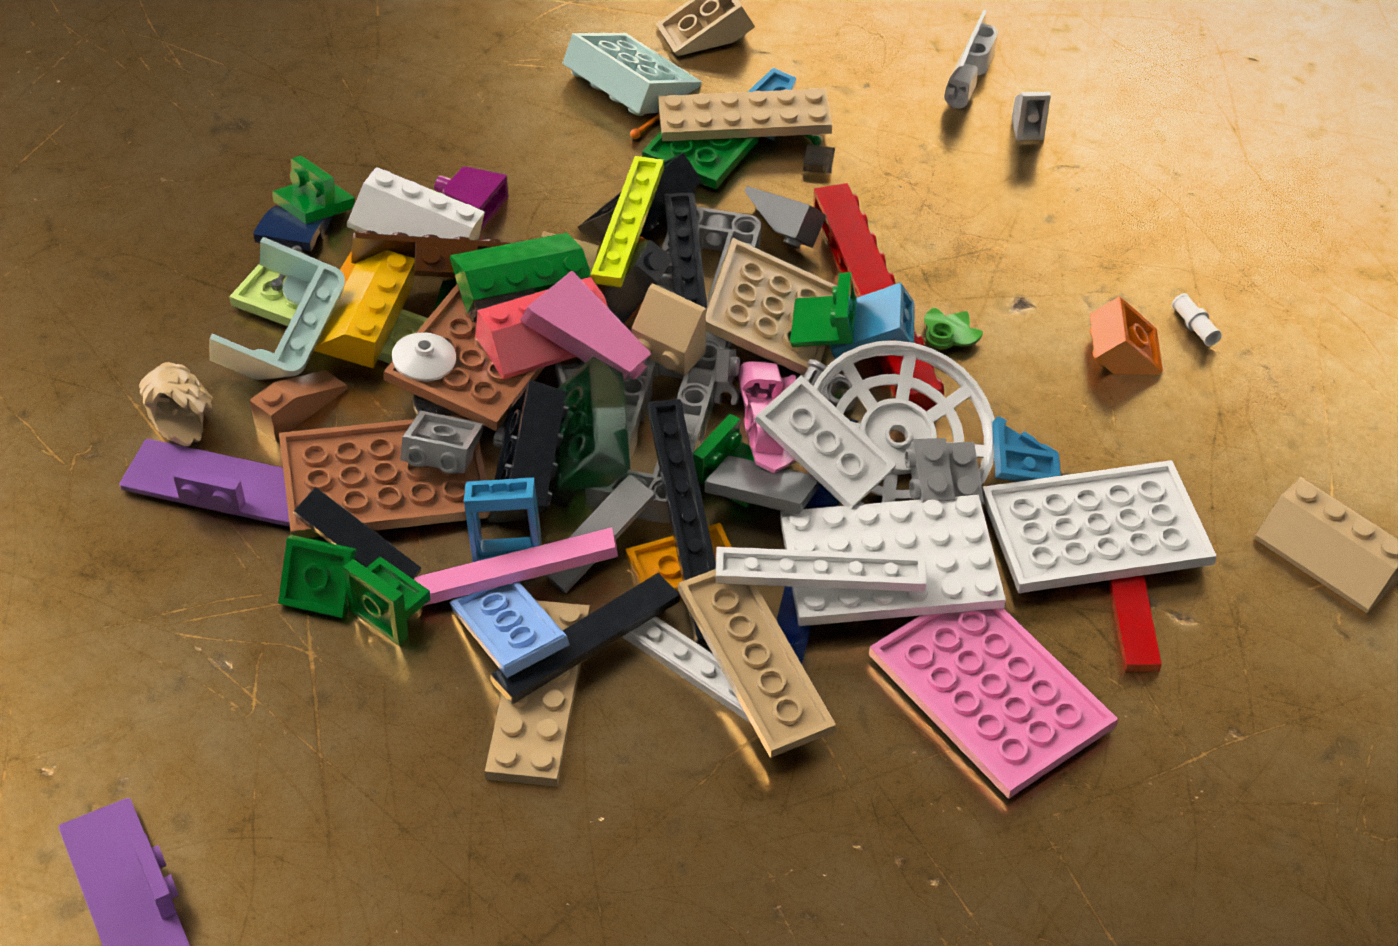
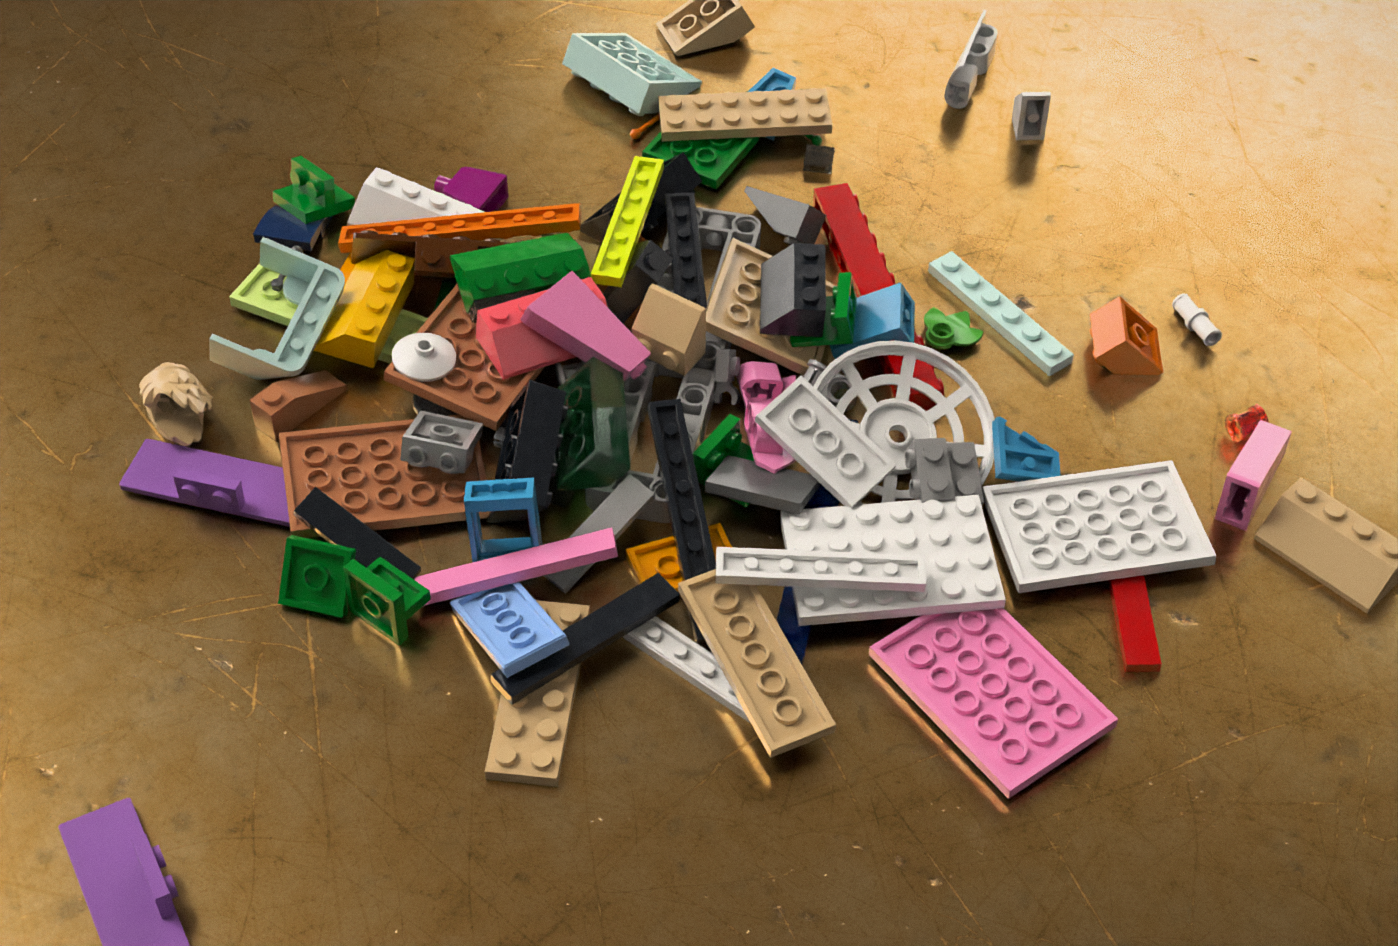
none -> orange plate [338,203,581,253]
none -> black slope [760,243,826,337]
none -> light aqua plate [928,251,1074,376]
none -> bright pink slope [1215,420,1292,531]
none -> clear red bush [1225,404,1269,442]

